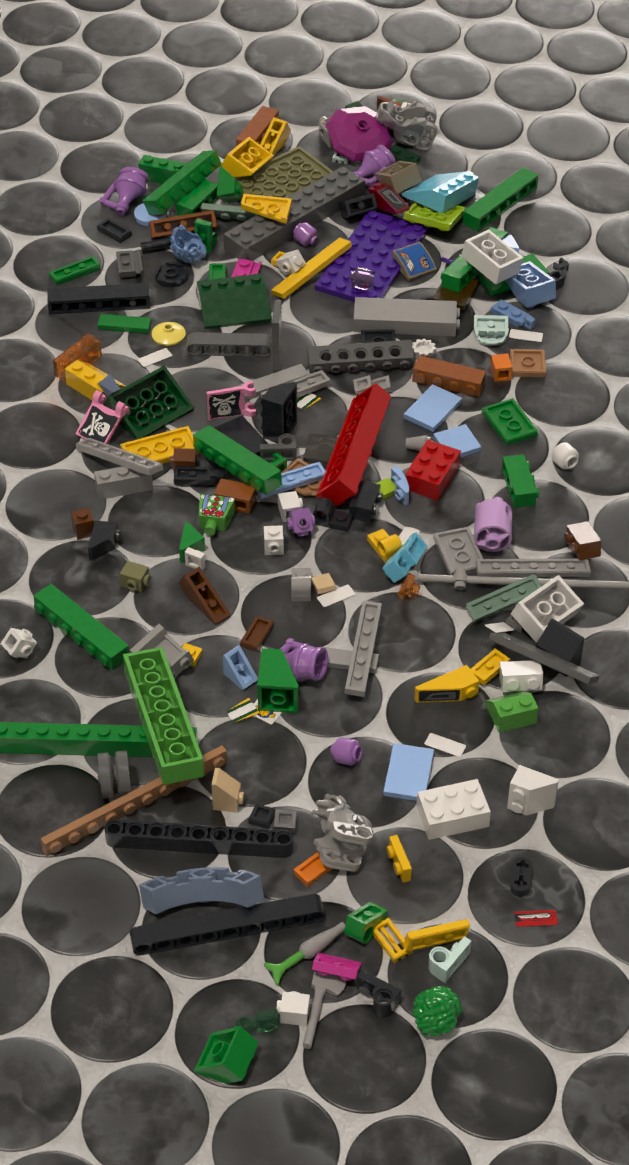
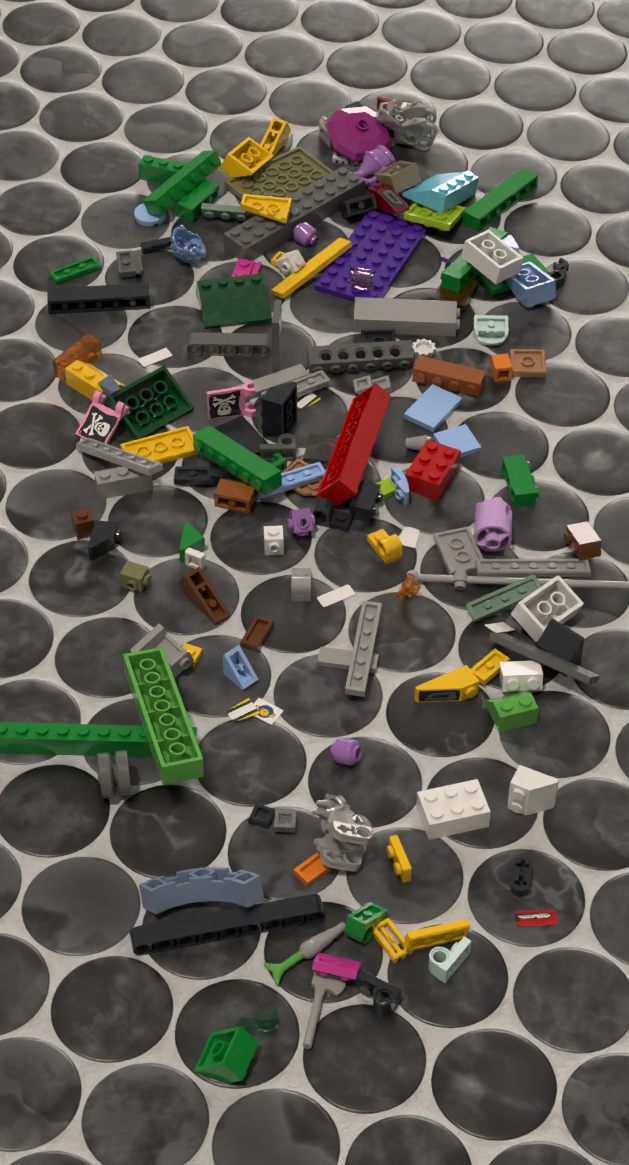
white brick [0,628,37,658] -> none
green brick [33,584,129,671] -> none
medium nougat plate [41,745,227,856] -> none
black tile [97,218,132,243] -> none
green tile [98,314,151,333] -> none
medium lavender piece [99,167,149,216] -> none
black beam [104,820,293,858] -> none
dark orange brick [148,210,217,239] -> none
light yellow dish [152,322,186,346] -> none
black tile [155,262,188,288] -> none
reddish brown brick [170,448,197,472] -> none
green plate [194,219,217,253] -> none
bright green torso [199,494,235,535] -> none
green tile [209,263,226,280] -> none
tan slope [212,768,244,813] -> none
green slope [217,167,243,203] -> none
dark orange brick [236,106,281,147] -> none
green slope [257,648,298,714] -> none
white brick [276,991,310,1026] -> none
white brick [278,491,303,522] -> none
medium lavender piece [280,638,328,682] -> none
tan tile [311,573,336,594] -> none
medium azure slope [382,532,427,583] -> none
light blue tile [383,743,434,801] -> none
clear green plate [389,145,420,164] -> none
slope [392,242,437,281] -> none
green hair [413,986,463,1037] -> none
white sticker [424,733,466,757] -> none
green tile [481,398,538,446] -> none
medium blue hinge [491,299,536,330] -> none
white sticker [509,329,543,342] -> none
white head [552,443,579,470] -> none

